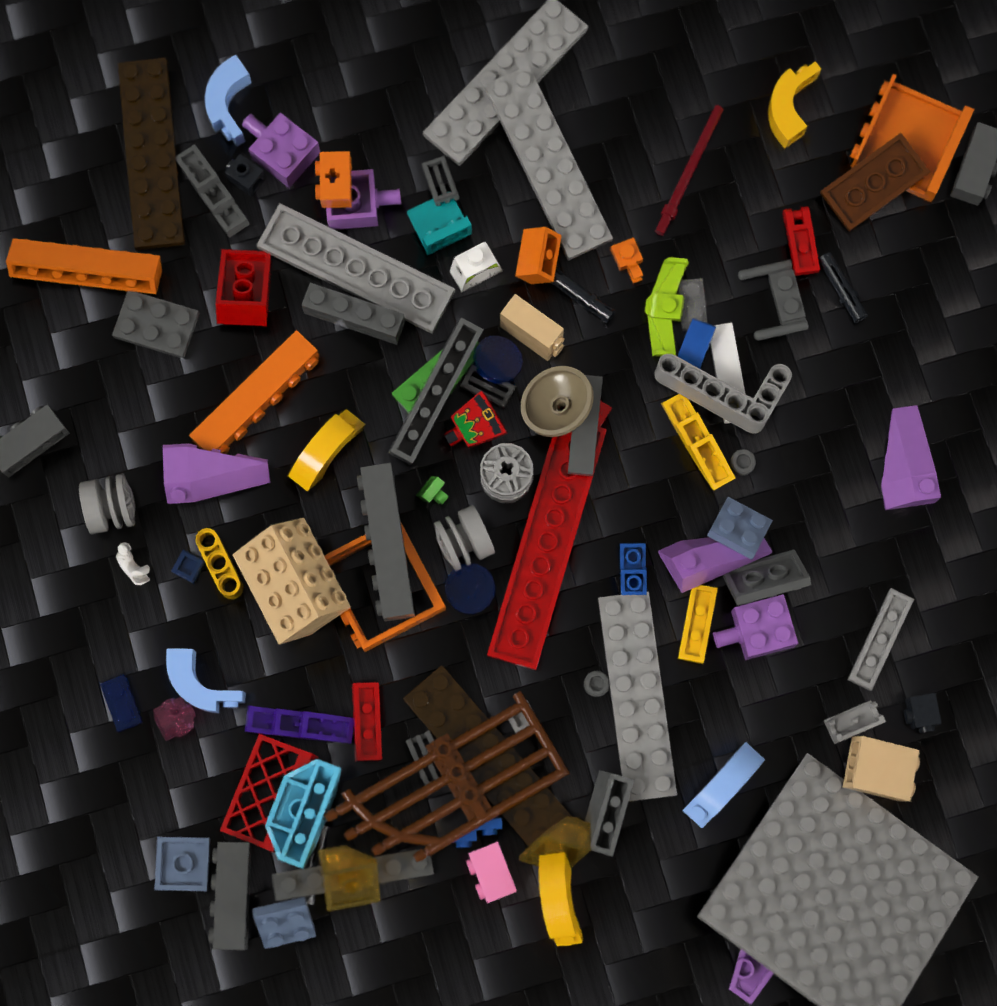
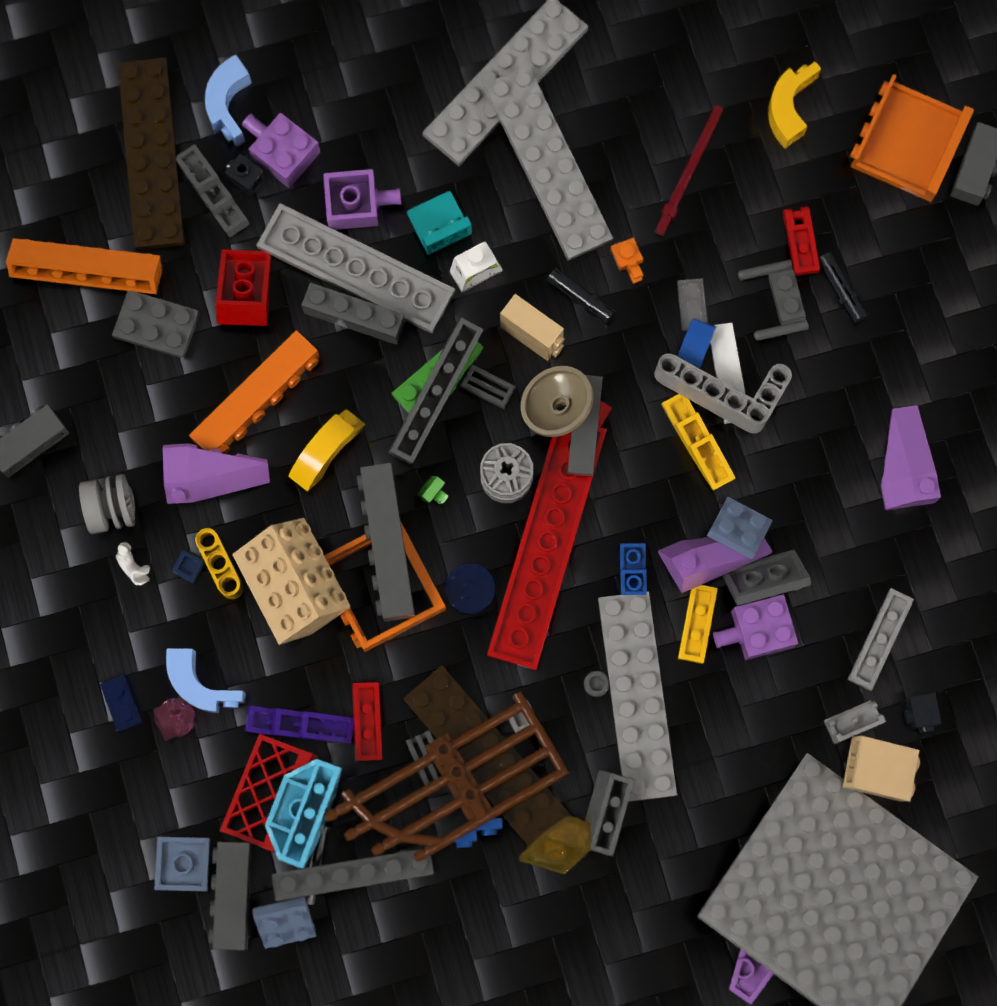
orange brick [315,151,352,208] -> none
clear yellow slope [318,846,380,911] -> none
dark grey tile [421,156,459,207] -> none
light grey wheel [434,505,495,571] -> none
torso [444,391,508,448] -> none
bright pink brick [466,842,517,903] -> none
clear blue tile [473,336,523,384] -> none
orange brick [515,227,562,284] -> none
yellow arch [539,852,583,946] -> none
lime plate [645,257,689,357] -> none
light blue arch [683,742,765,828] -> none
dark grey tile [730,449,756,476] -> none
reddish brown plate [820,133,930,232] -> none

